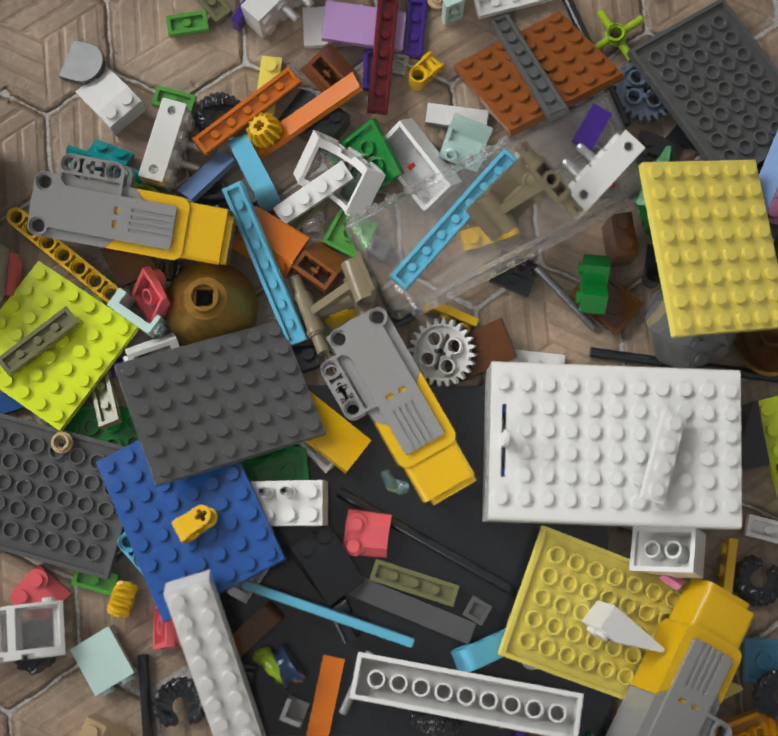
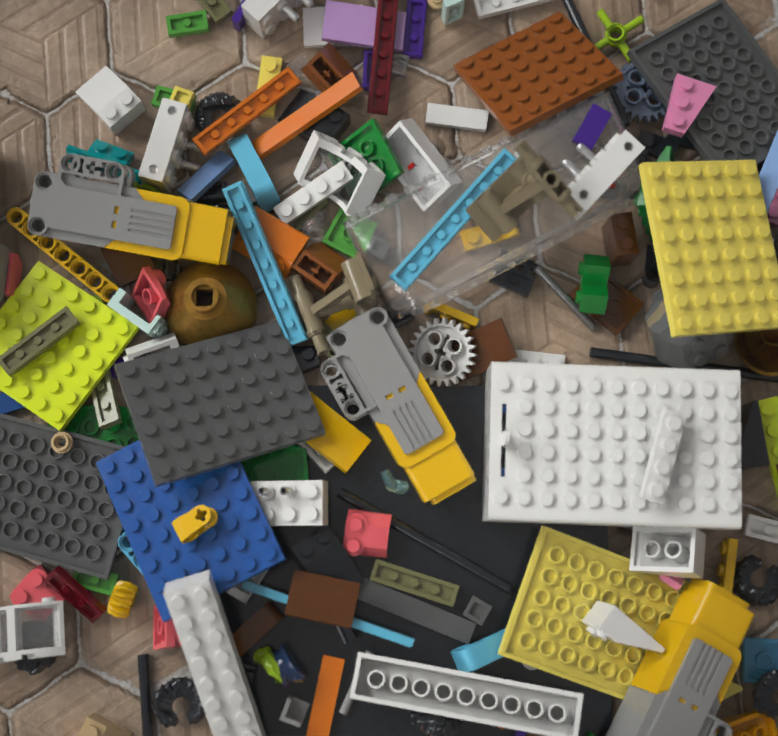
tile [59,40,106,84] -> none
light aqua panel [70,625,138,696] -> none
yellow gear [246,112,283,149] -> none
yellow piece [408,51,446,91] -> none
light aqua panel [439,113,493,172] -> none
dark grey tile [489,14,569,122] -> none
none -> dark red tile [44,565,107,624]
none -> light yellow tile [170,86,195,110]
none -> reddish brown tile [284,570,361,629]
none -> bright pink wing [662,73,717,138]

